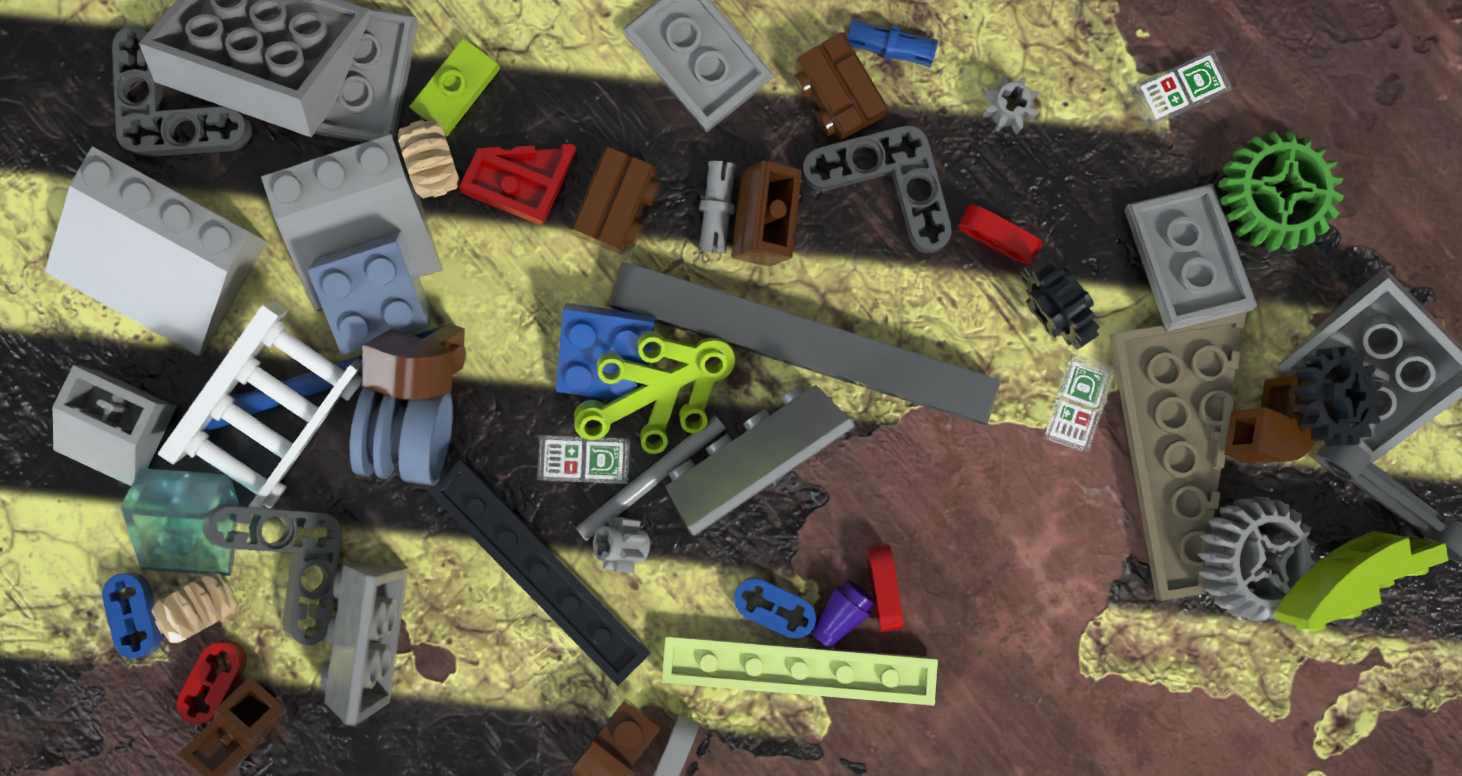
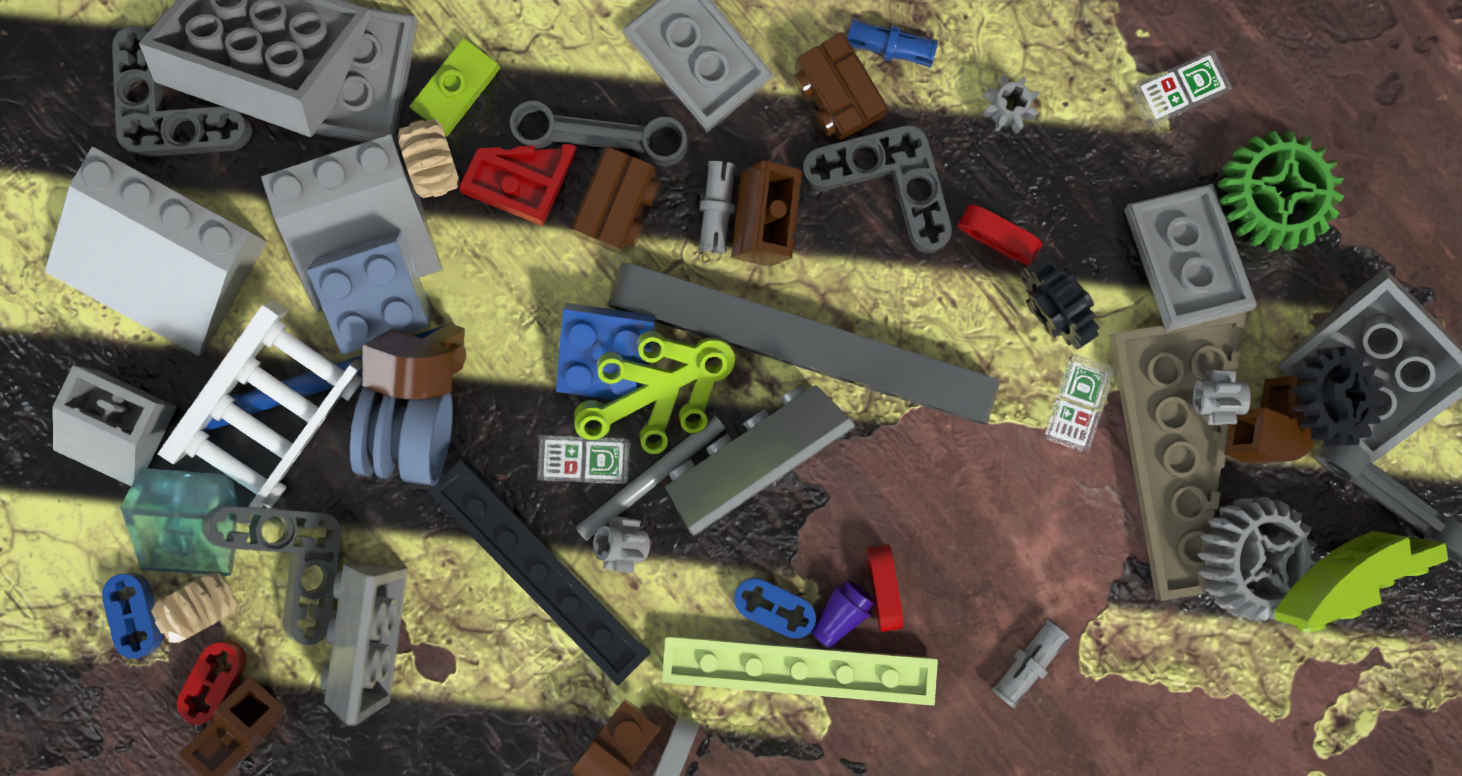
none -> dark grey piece [510,101,687,166]
none -> light grey pin [991,620,1071,709]
none -> light grey gear [1193,370,1250,425]

